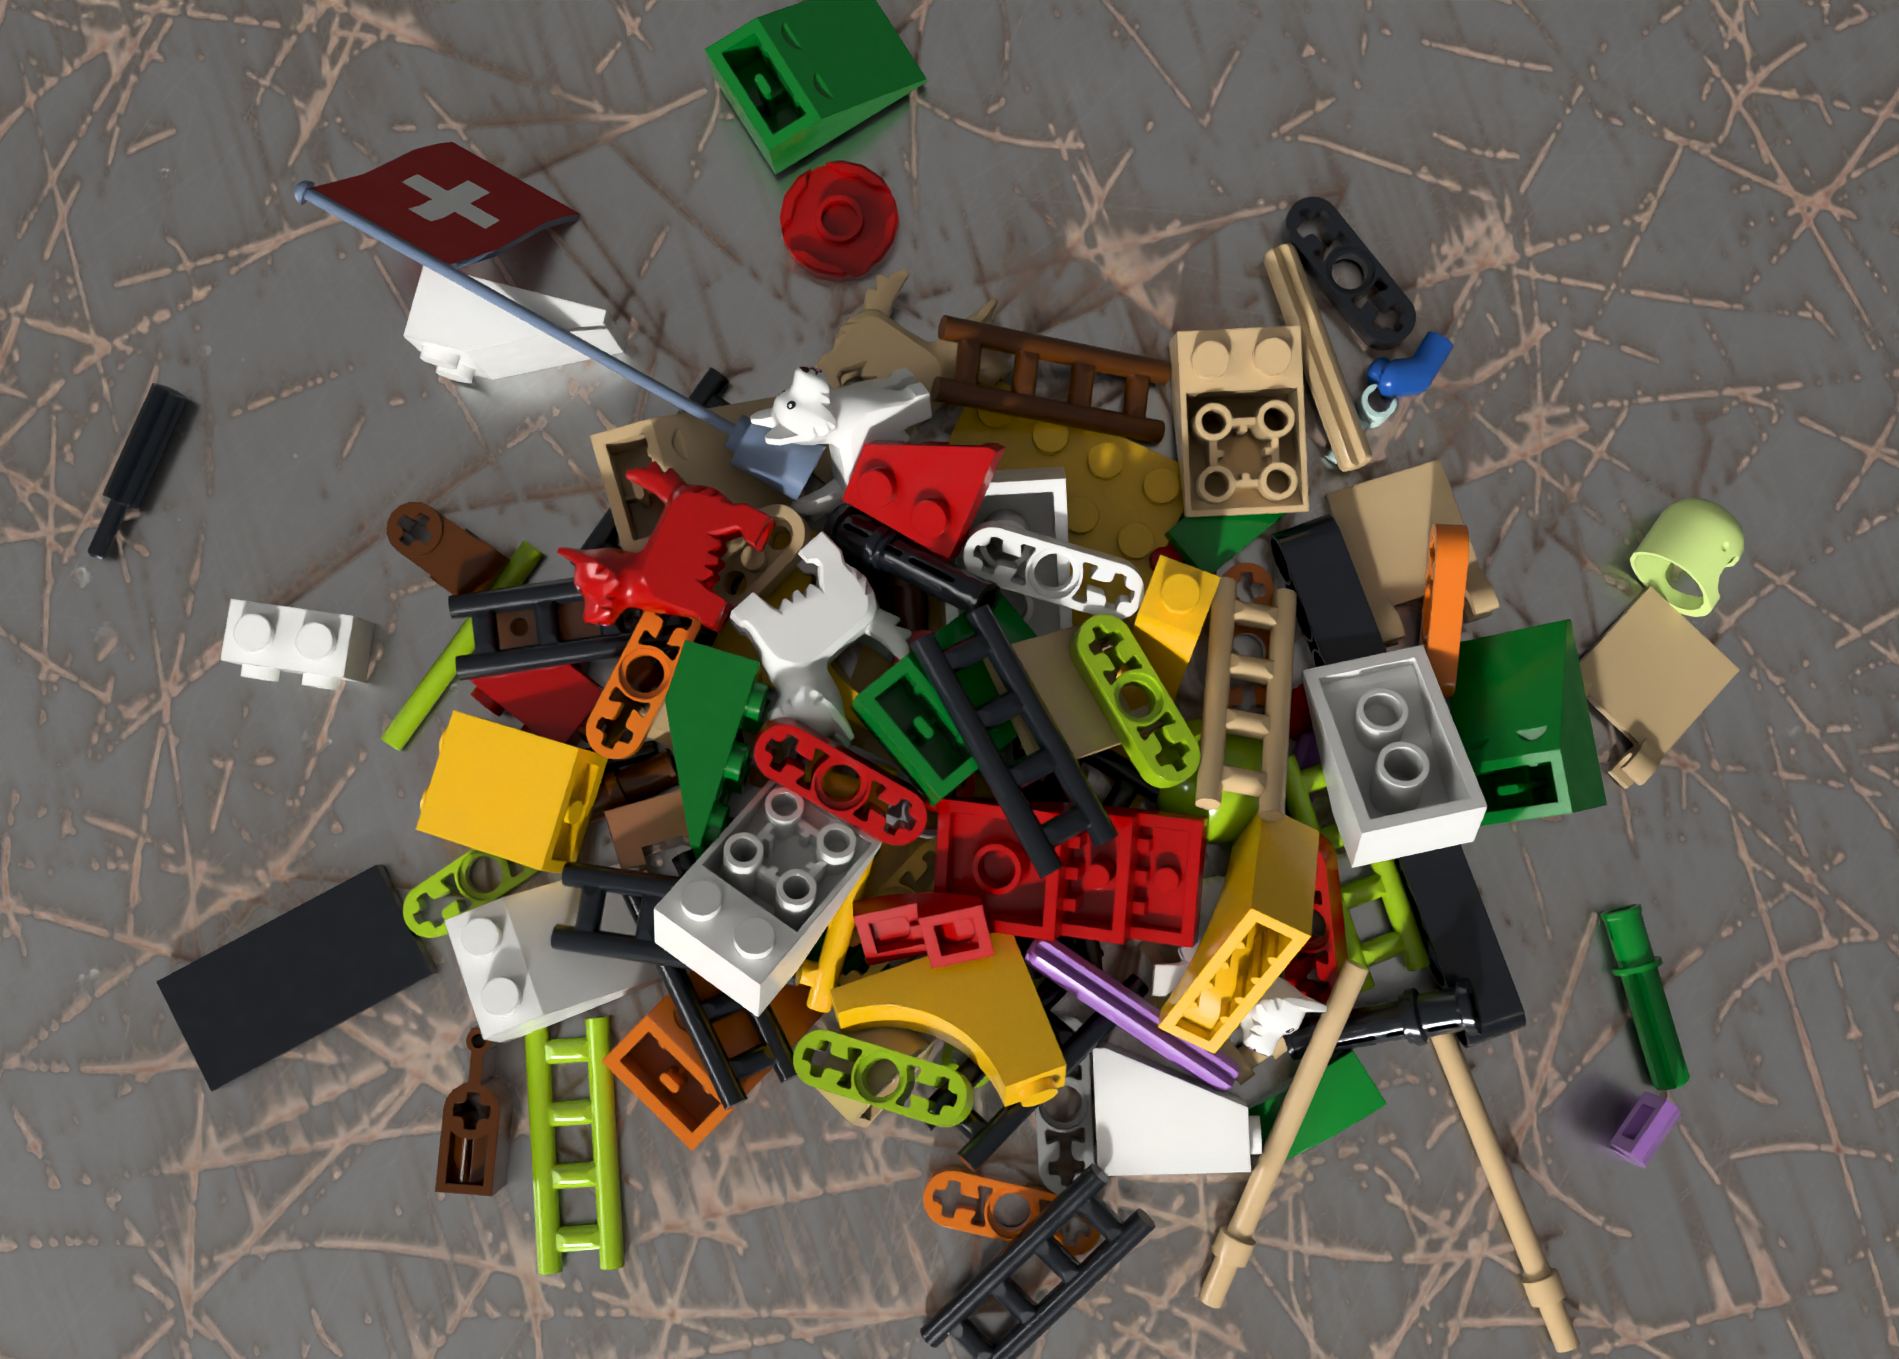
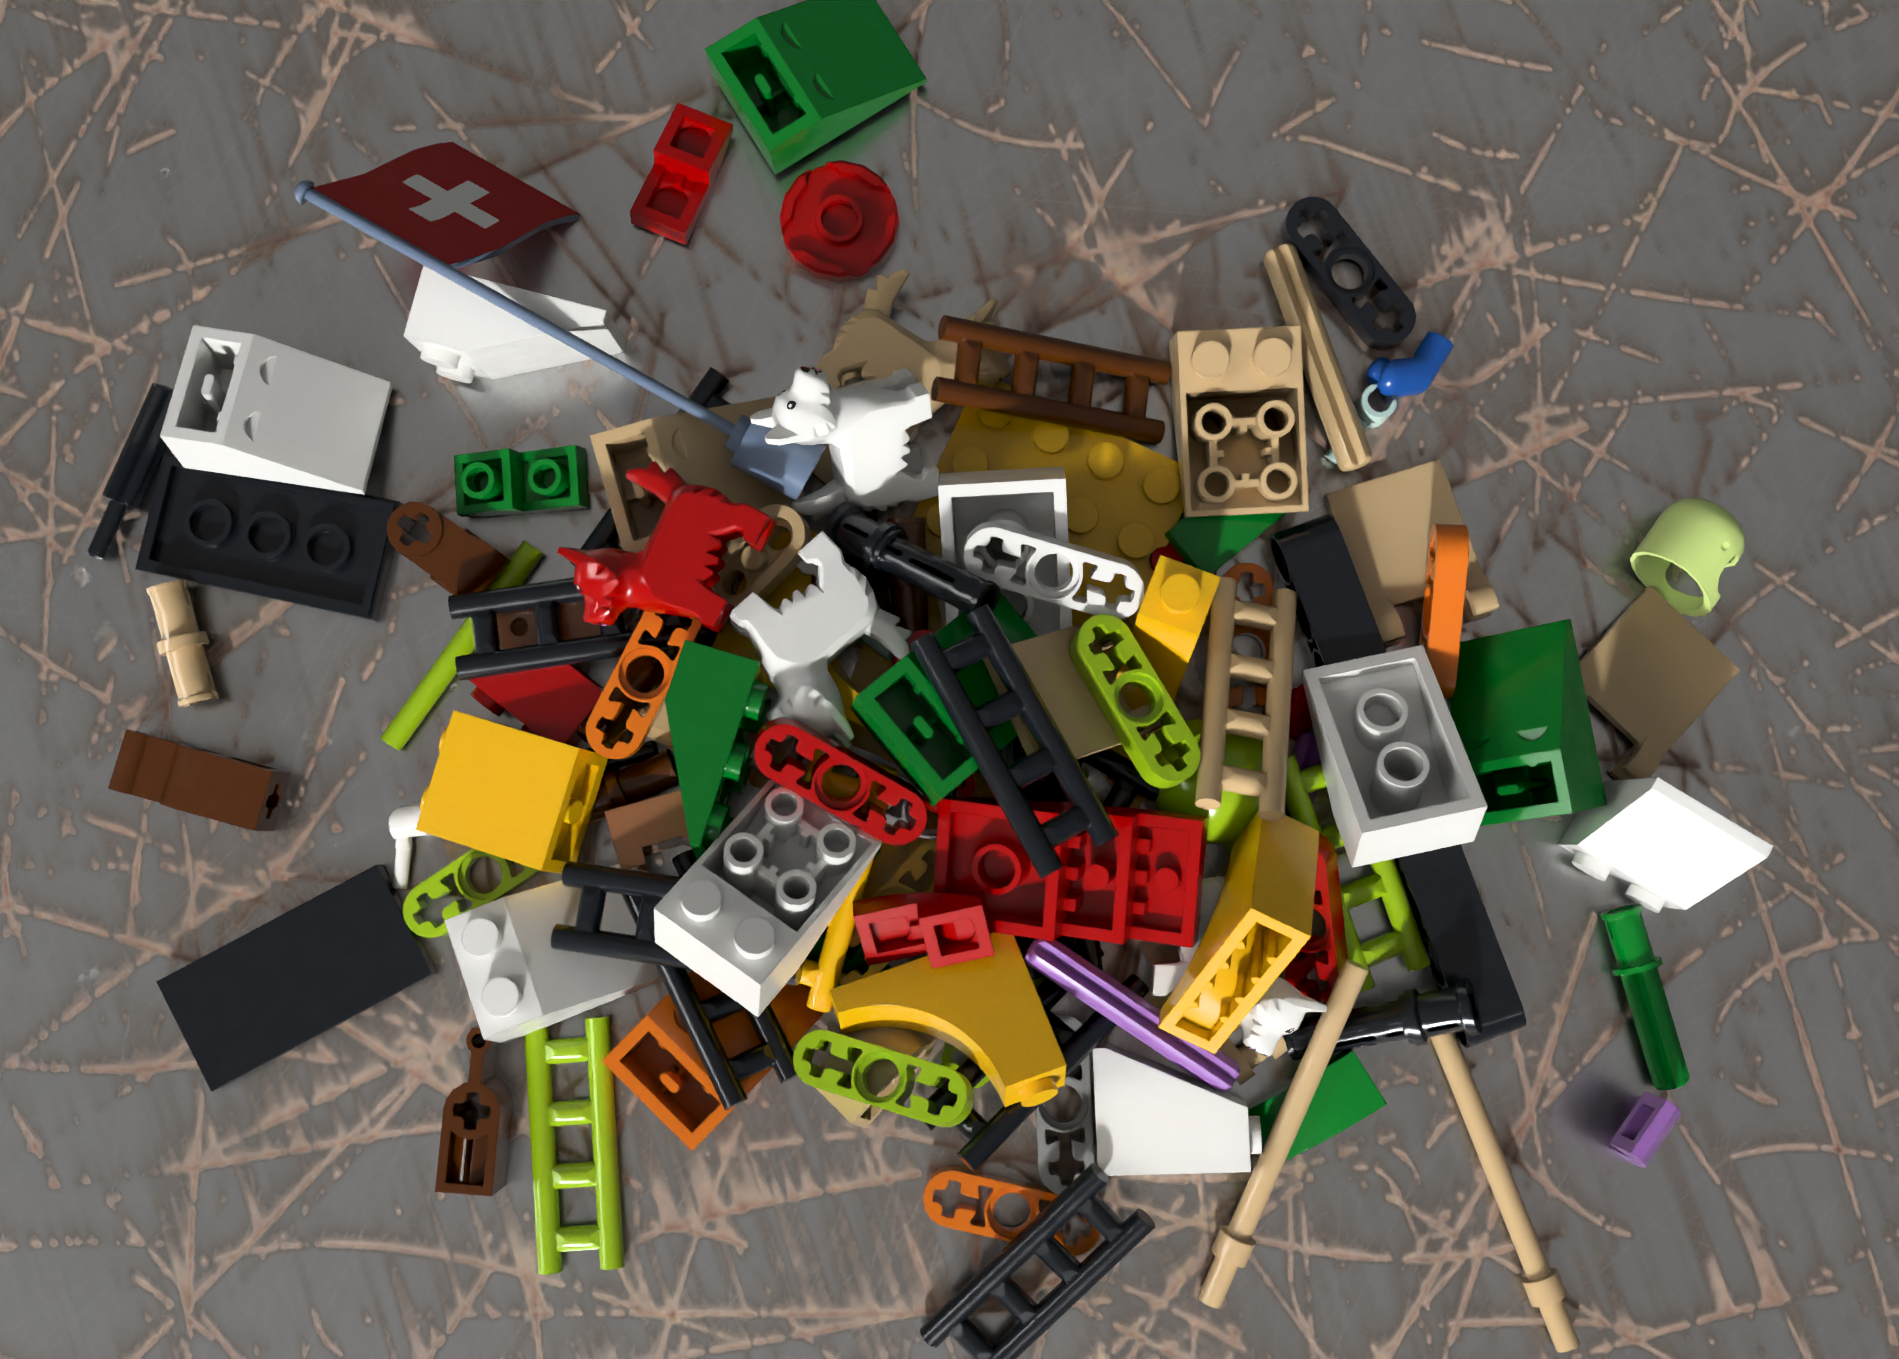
white brick [220,599,375,691] -> none
red wing [842,440,1006,560] -> none
none -> reddish brown piece [108,729,291,831]
none -> black tile [135,452,403,622]
none -> tan pin [146,580,219,708]
none -> white slope [160,325,393,495]
none -> white hand [388,802,430,889]
none -> green slope [454,445,589,517]
none -> red slope [630,103,733,245]
none -> white slope [1558,777,1774,913]

